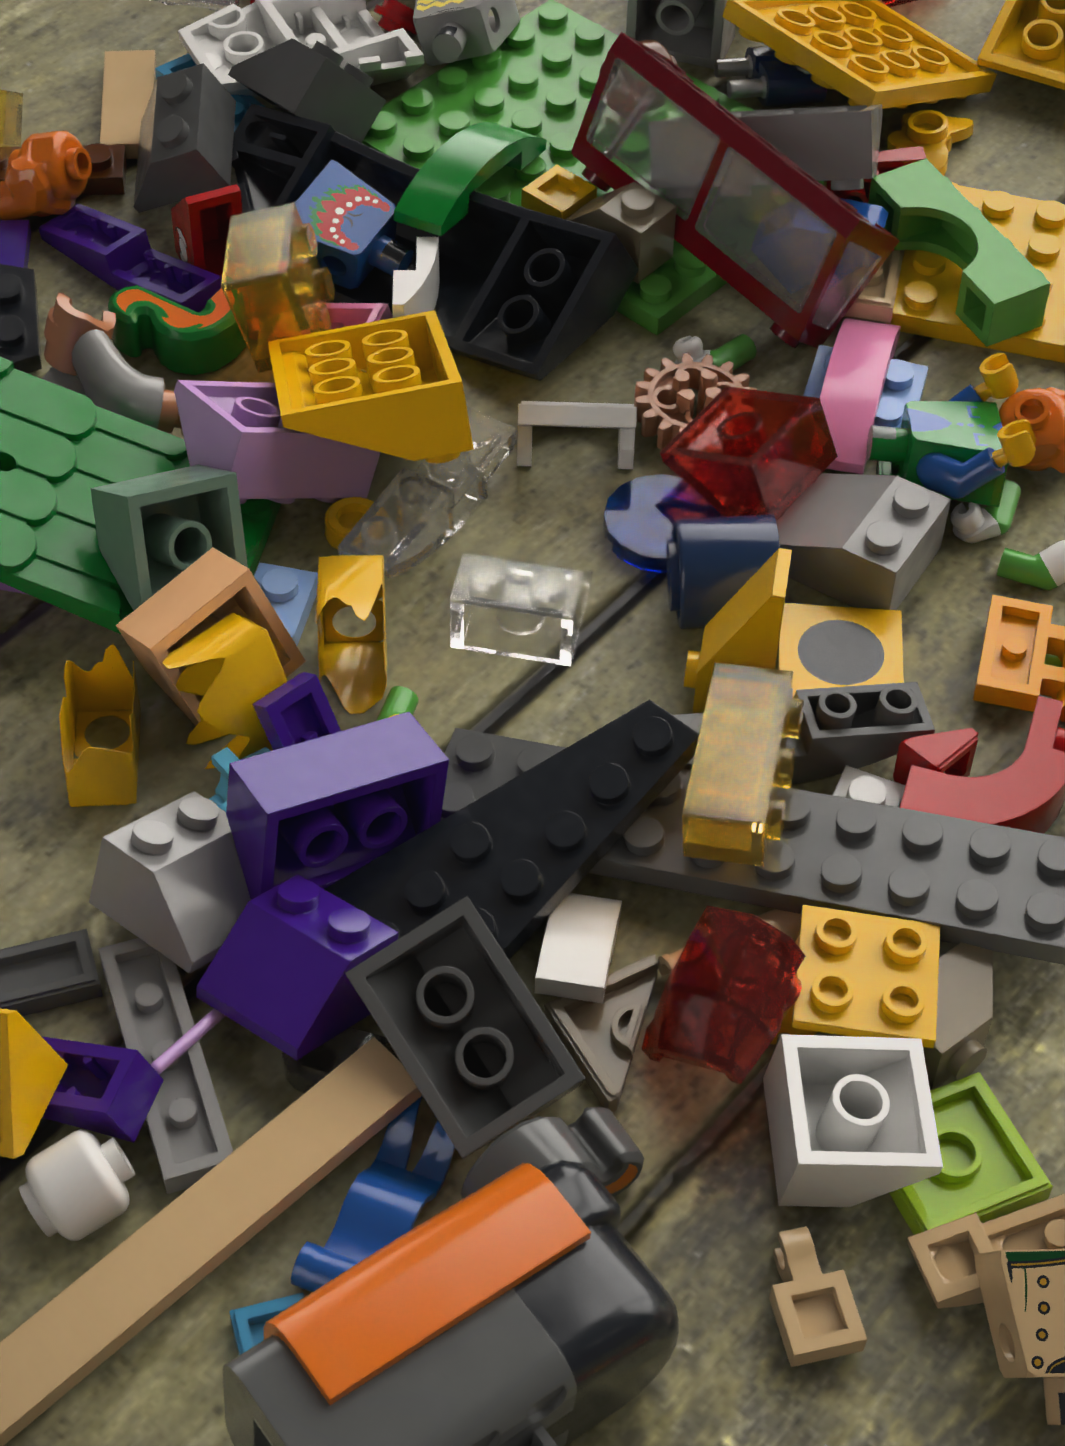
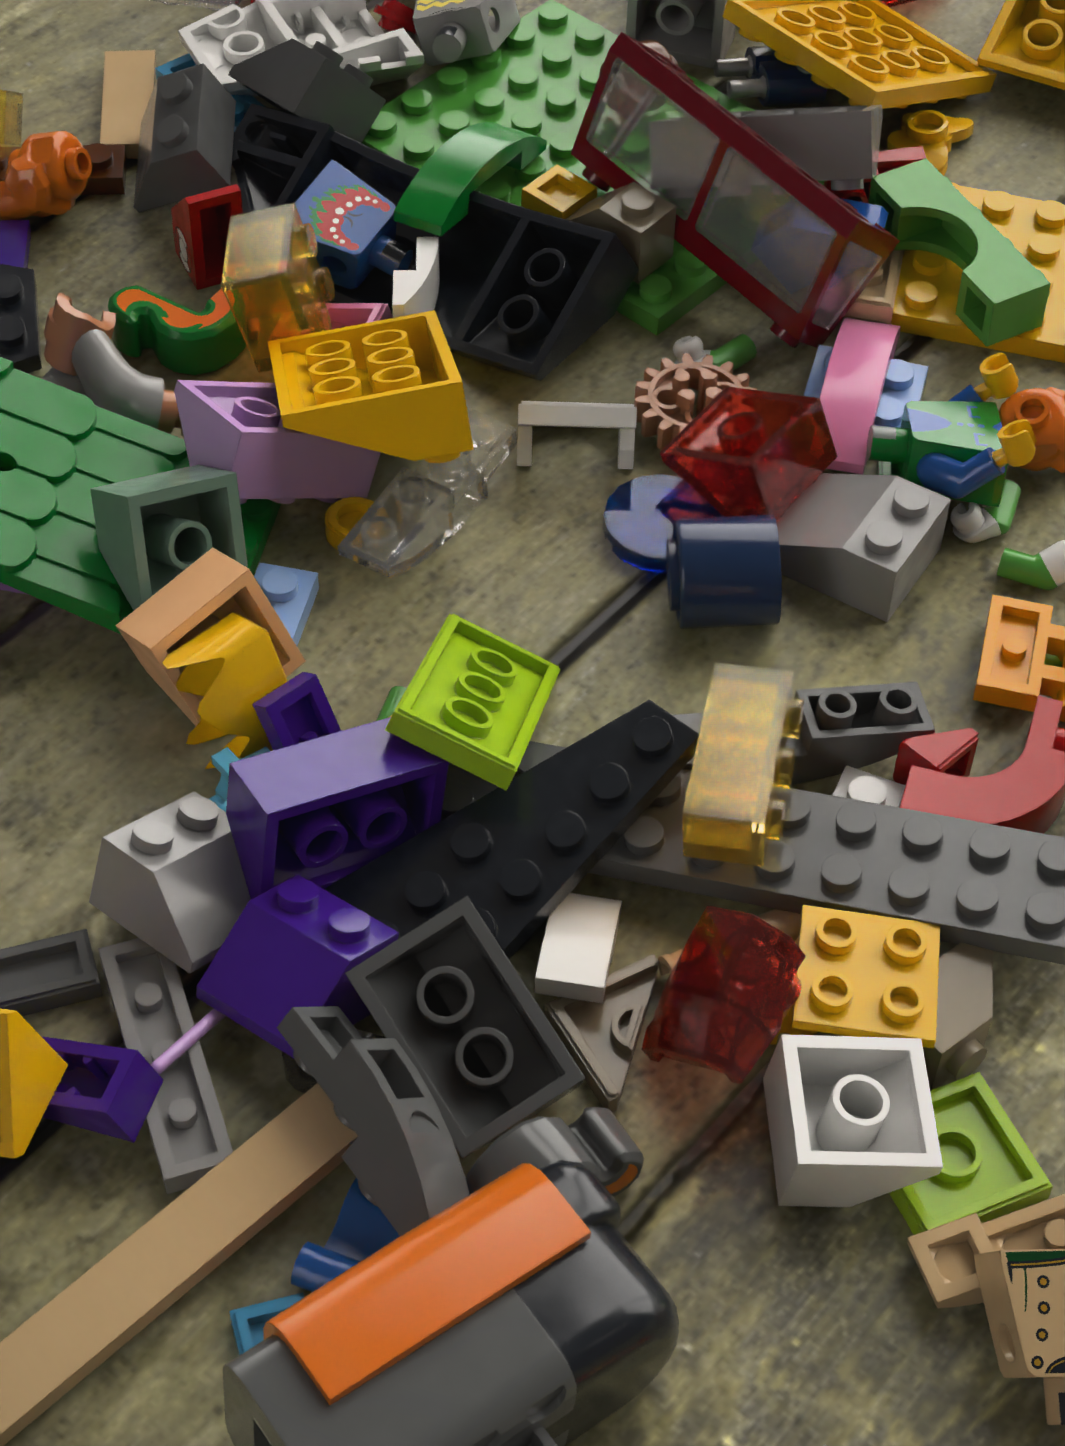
white head [19,1129,136,1241] -> none
dark purple slope [38,203,224,312] -> none
yellow piece [59,644,141,807] -> none
yellow piece [315,555,387,714] -> none
clear slope [450,552,593,666] -> none
yellow slope [683,548,792,713] -> none
tan plate [769,1226,867,1367] -> none
tile [776,603,904,708] -> none
none -> dark grey slope [277,1006,470,1236]
none -> lime tile [385,613,561,791]

